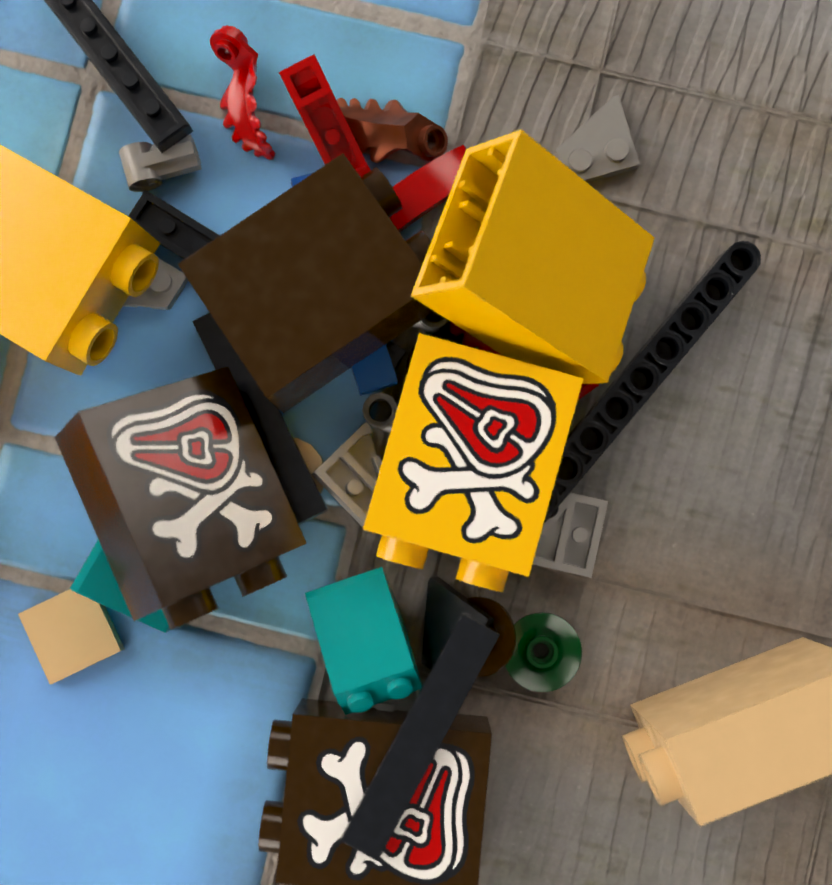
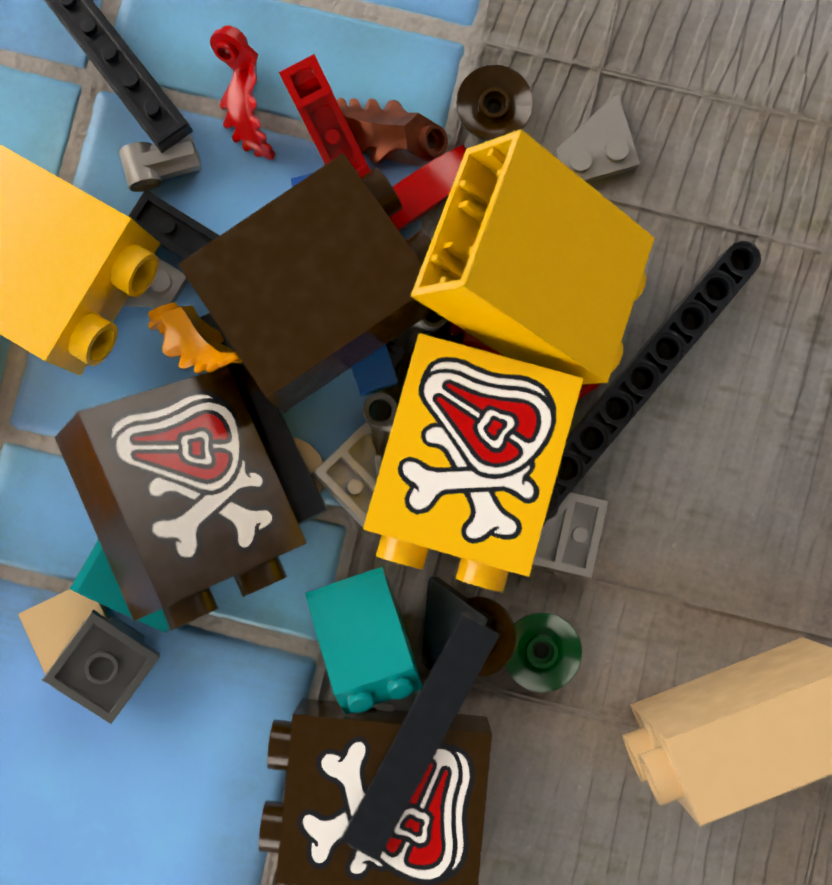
none -> dark grey panel [42,609,160,724]
none -> light orange plant [148,302,242,374]
none -> dark brown dish [456,65,533,141]

